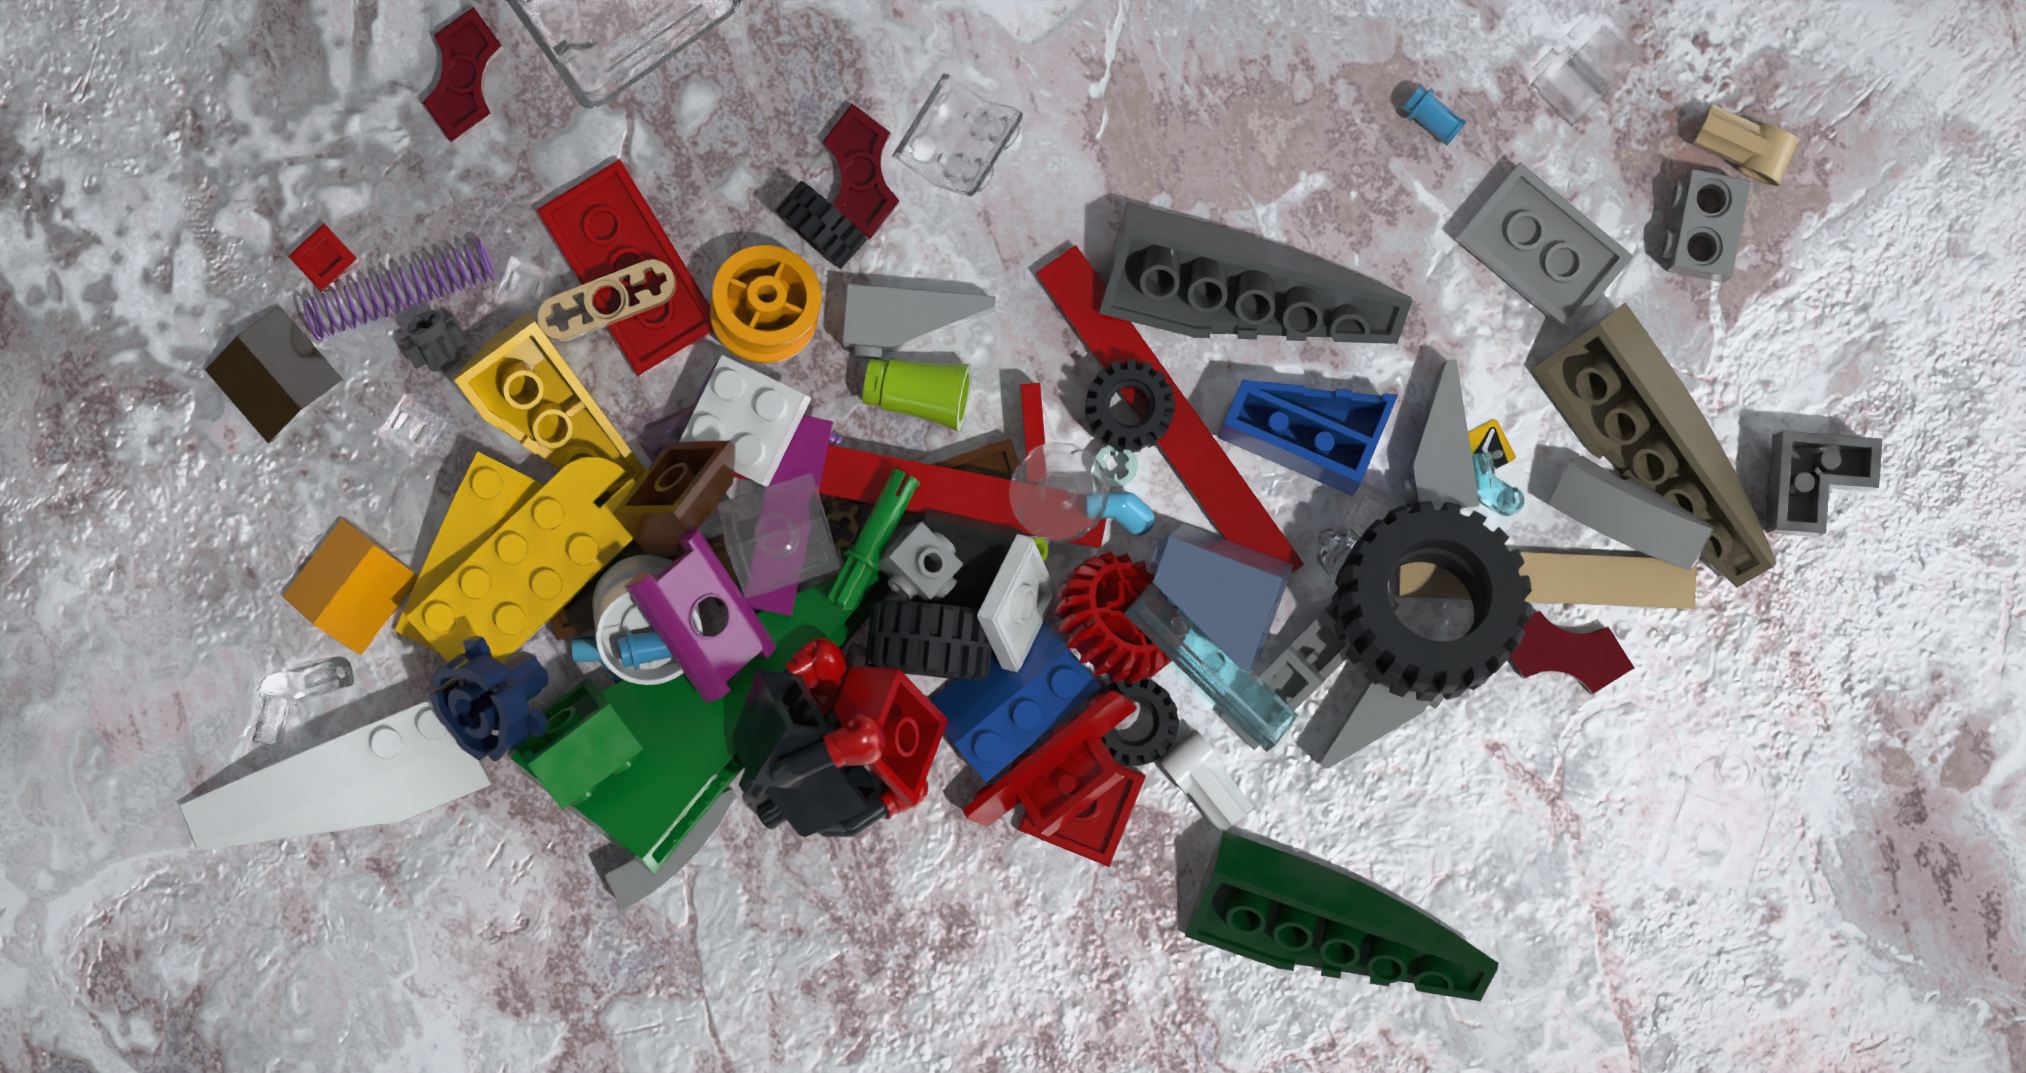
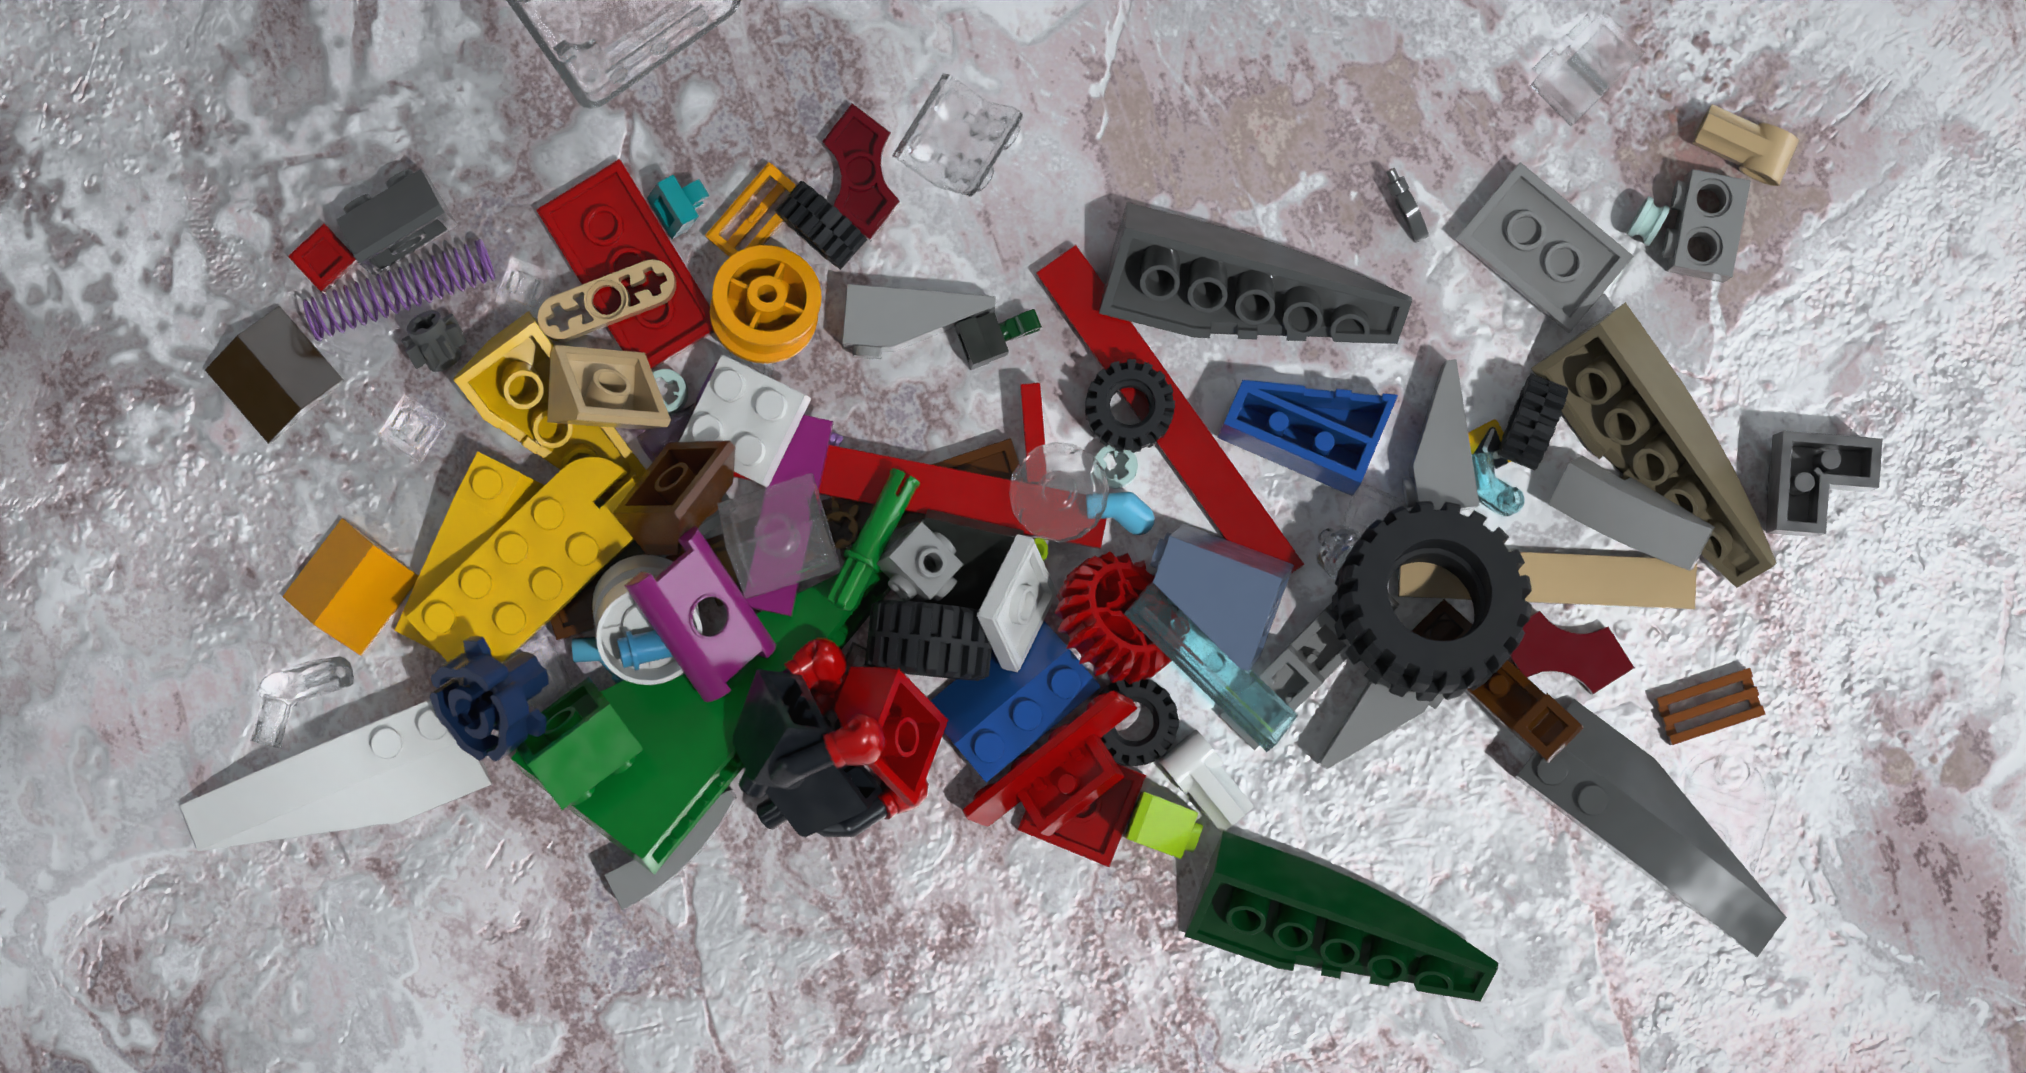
dark red tile [423,6,504,145] -> none
lime plant [862,358,971,432] -> none
dark azure pin [1402,85,1467,146] -> none
none -> dark grey slope [336,169,458,276]
none -> tan slope [547,345,671,430]
none -> teal tile [647,175,710,239]
none -> light aqua bush [652,369,688,415]
none -> light orange tile [705,162,797,257]
none -> pearl dark grey piece [955,309,1042,370]
none -> lime slope [1124,791,1203,859]
none -> dark grey piece [1386,168,1429,243]
none -> reddish brown slope [1412,599,1584,763]
none -> black tyre [1498,373,1569,470]
none -> dark grey wedge [1515,699,1787,958]
none -> light aqua bush [1627,196,1670,246]
none -> dark orange tile [1654,668,1766,746]

